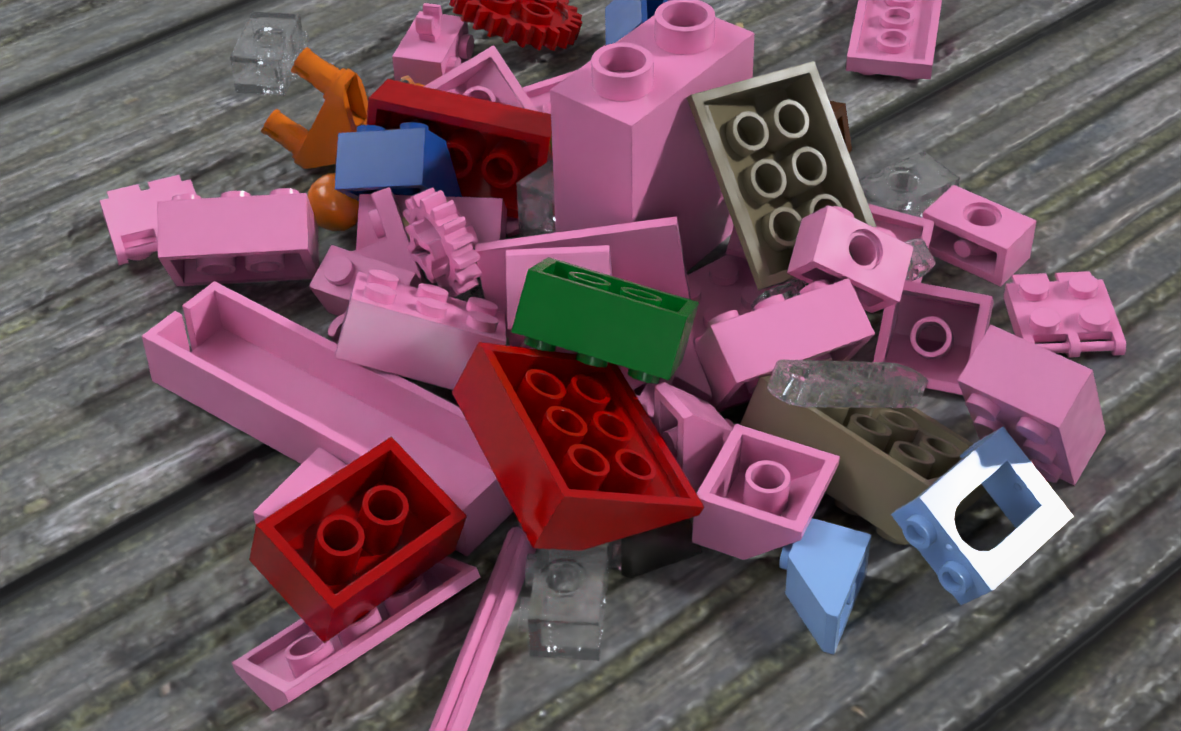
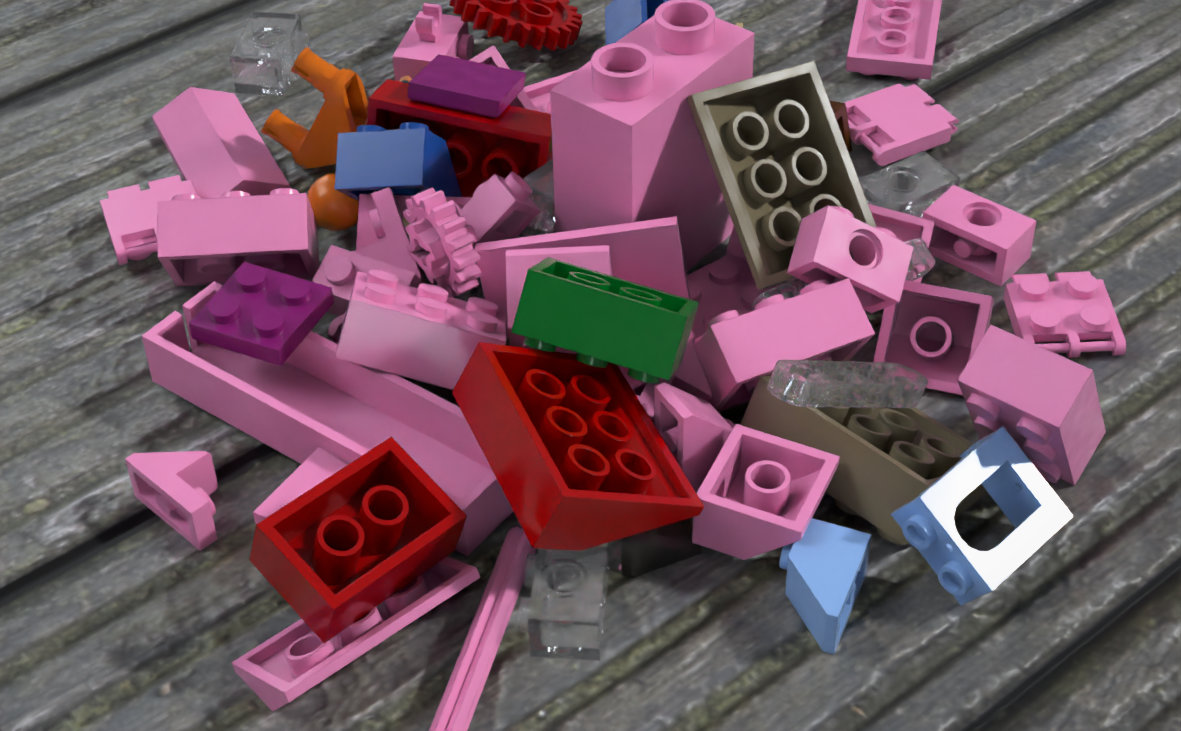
none -> bright pink slope [125,451,218,551]
none -> bright pink slope [152,87,290,198]
none -> magenta plate [189,262,334,366]
none -> magenta tile [408,54,526,118]
none -> bright pink brick [455,172,541,243]
none -> bright pink plate [844,83,959,166]

